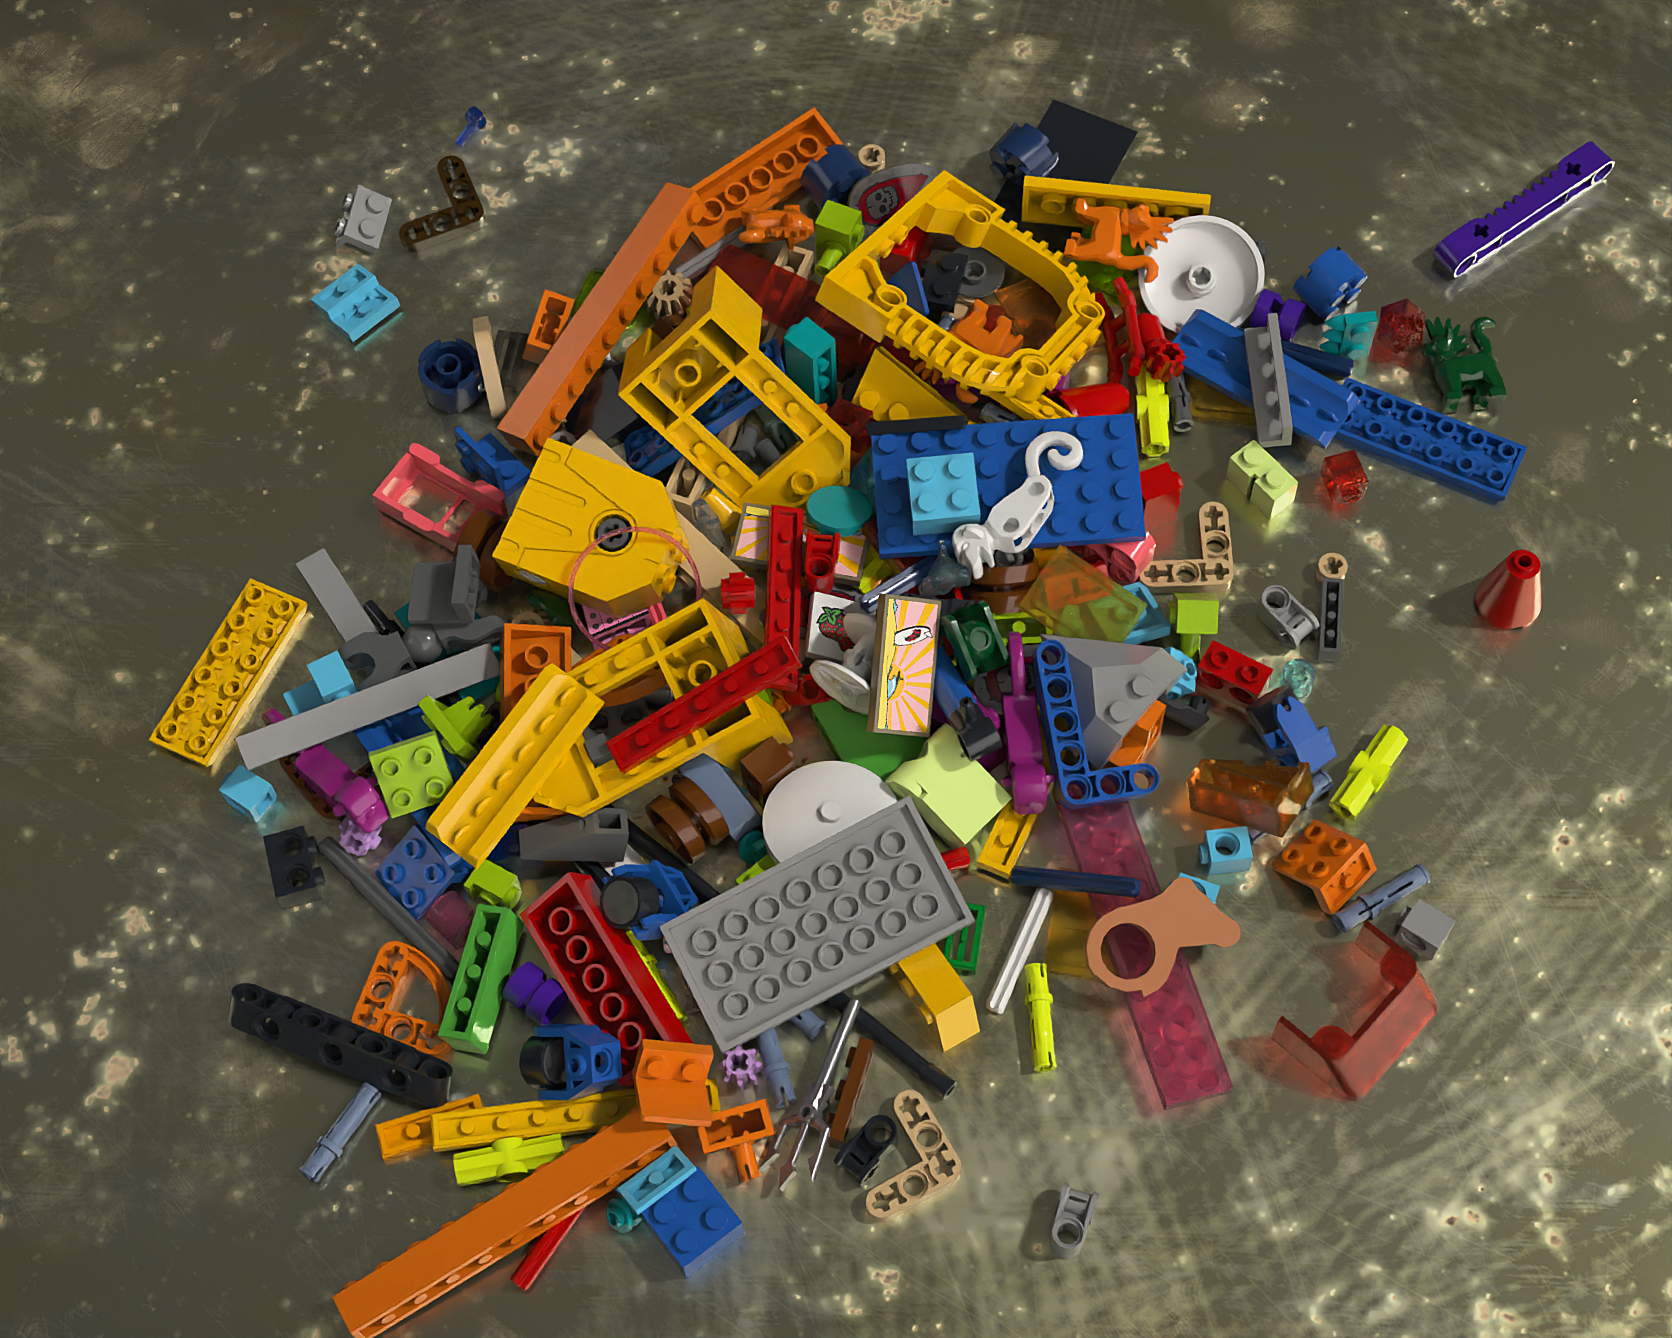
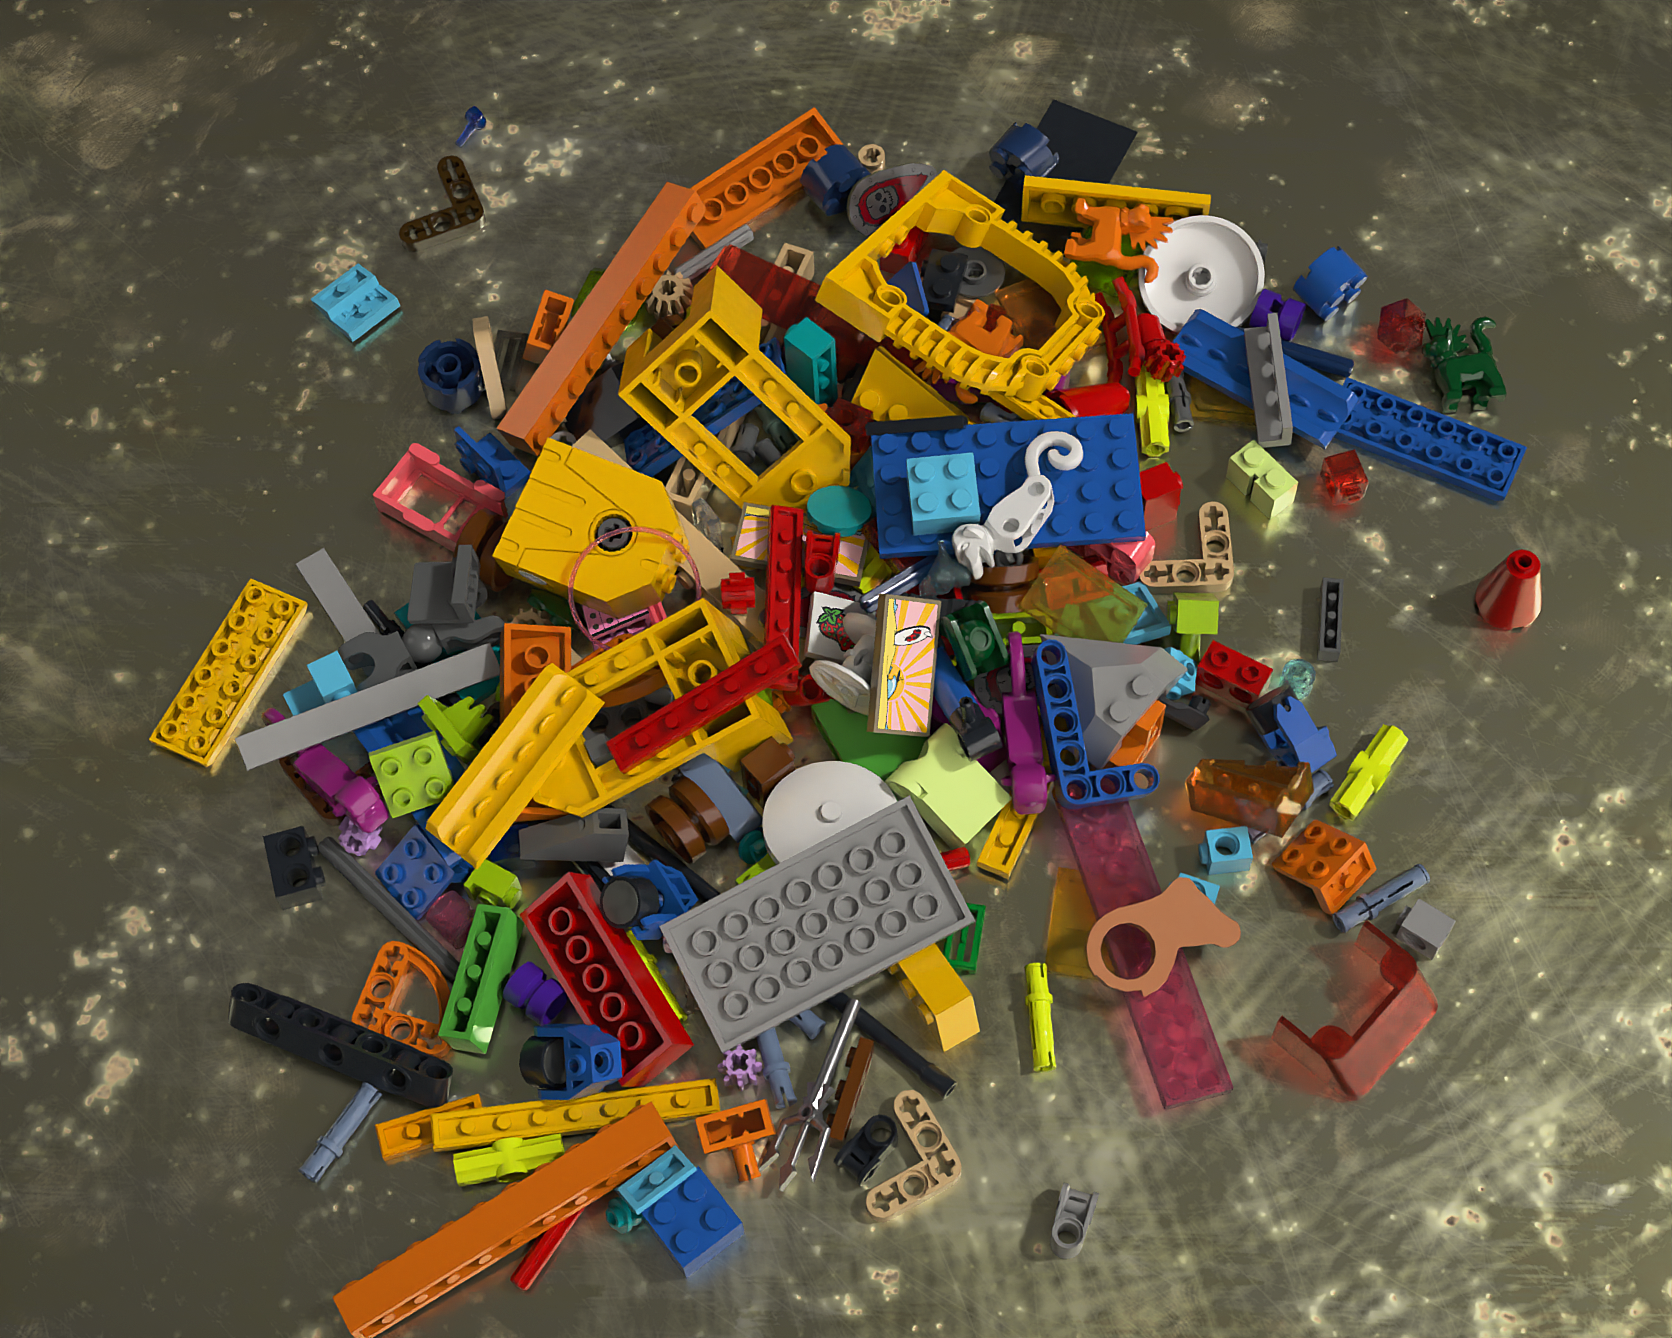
medium azure brick [218,764,278,823] -> none
light grey bracket [333,185,392,254] -> none
orange bracket [632,1039,714,1127] -> none
yellow cone [699,486,742,535] -> none
orange animal [738,204,815,251] -> none
lime brick [814,200,865,278] -> none
white axle [986,887,1053,1014] -> none
dark blue axle [1011,865,1141,898] -> none
light grey piece [1256,585,1320,650] -> none
tan bush [1316,553,1348,583] -> none
teal plate [1319,311,1378,360] -> none
dark purple gear [1433,141,1615,277] -> none

